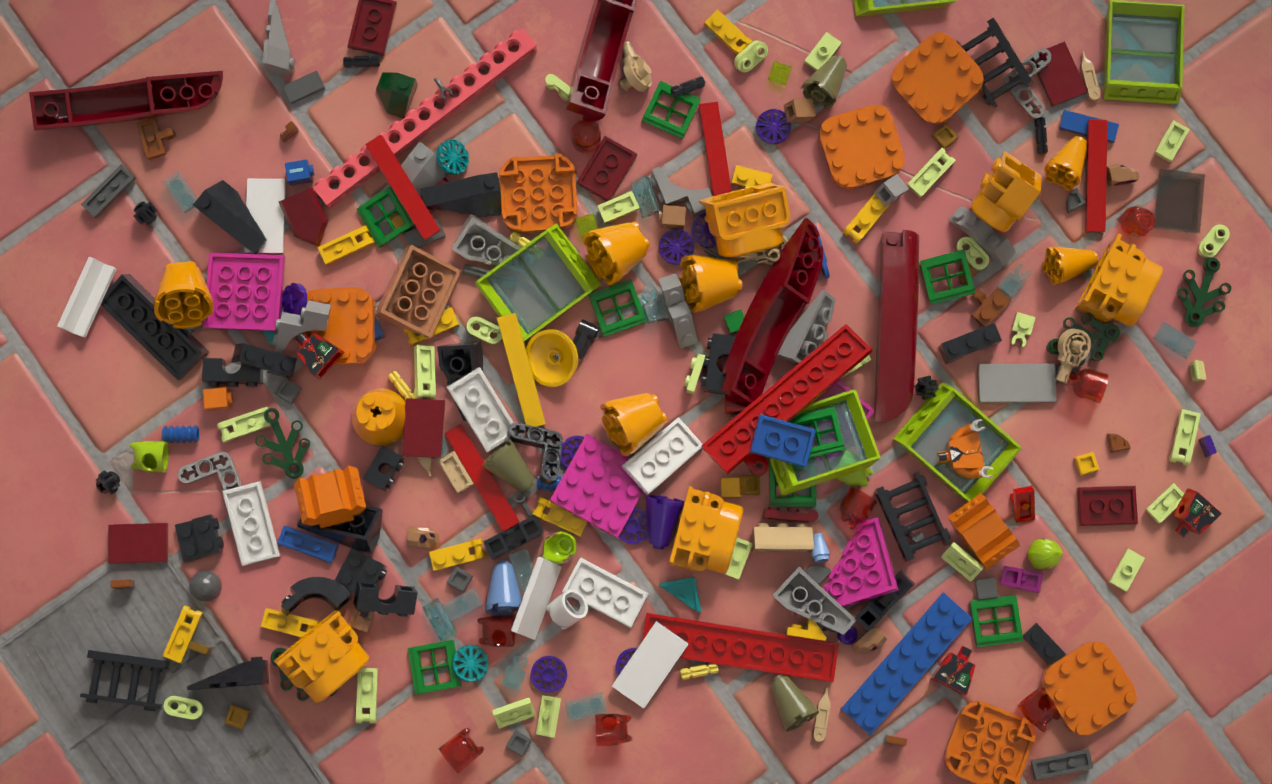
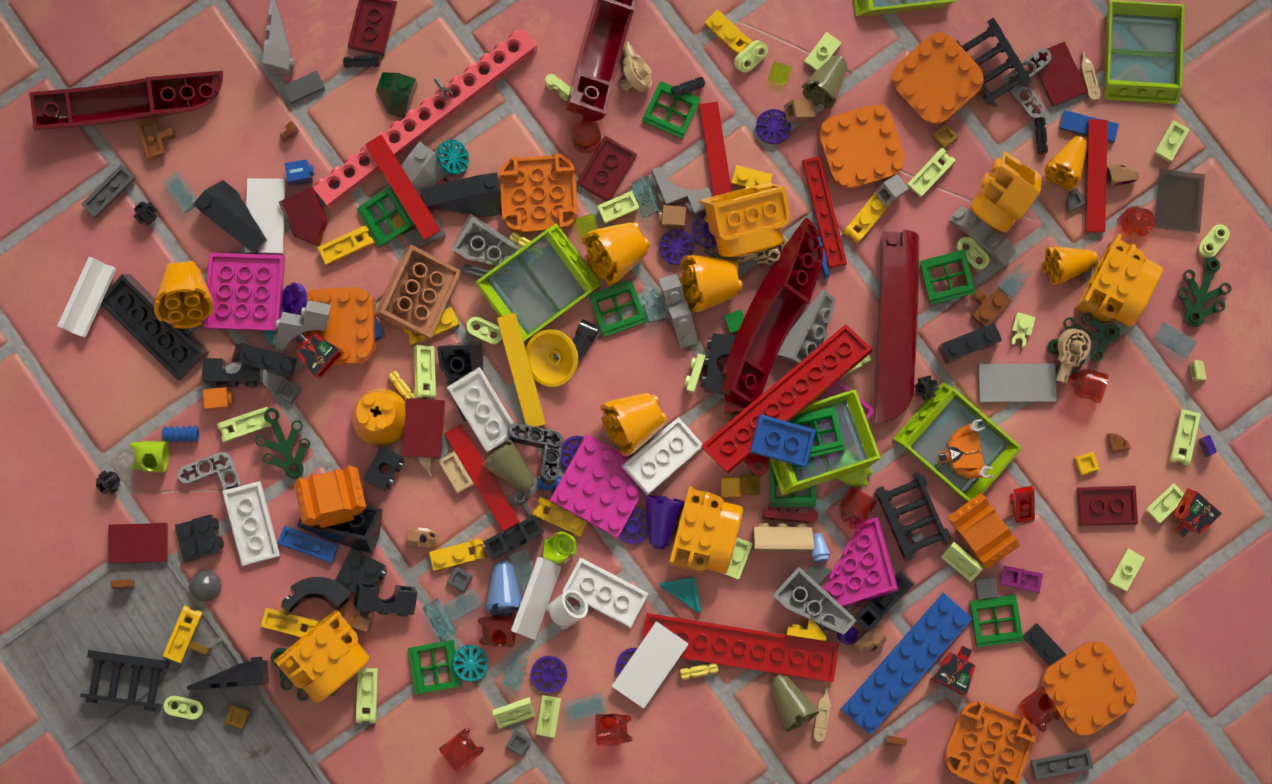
lime hair [1027,538,1063,570] -> none
none -> red tile [802,156,847,269]

